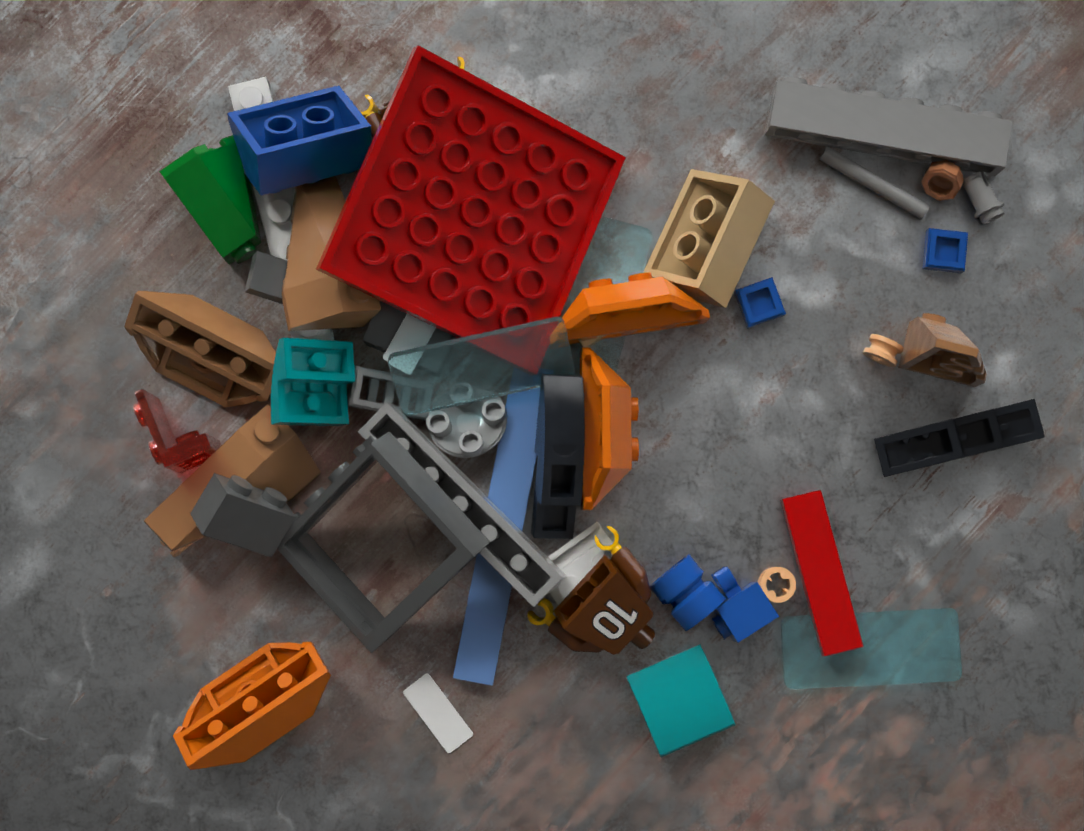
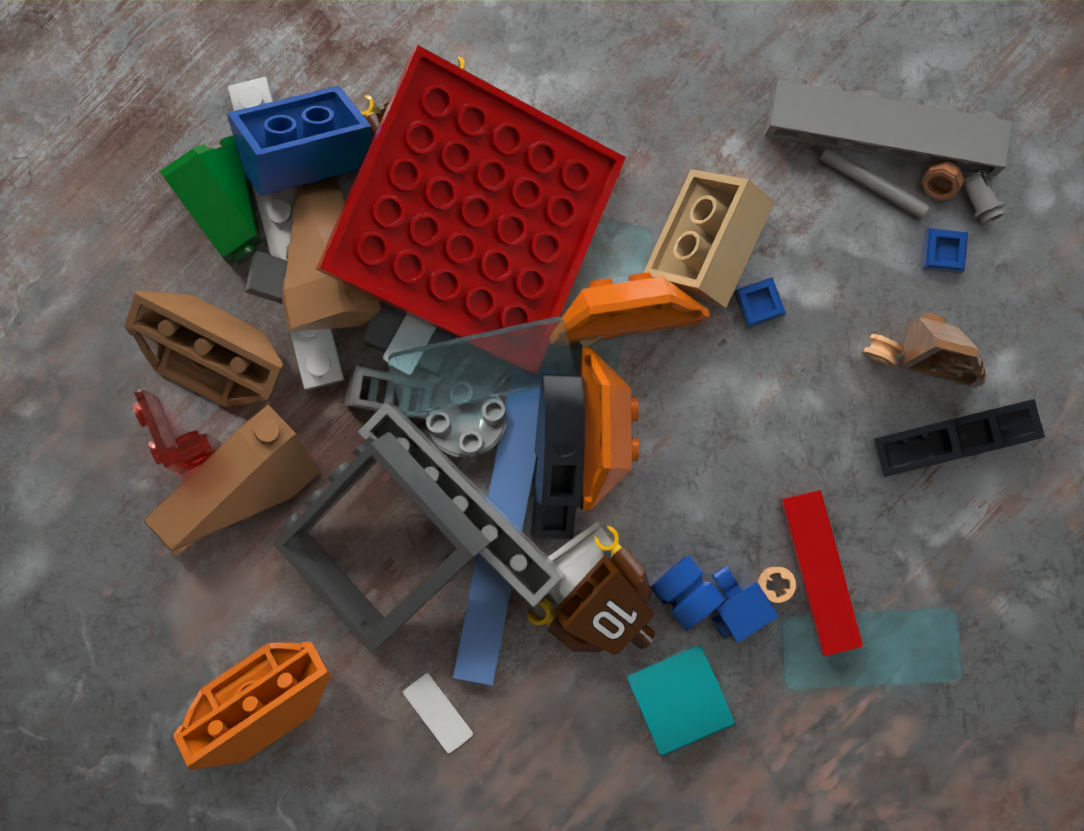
dark grey brick [190,473,296,557] -> none
teal slope [271,337,356,426] -> none

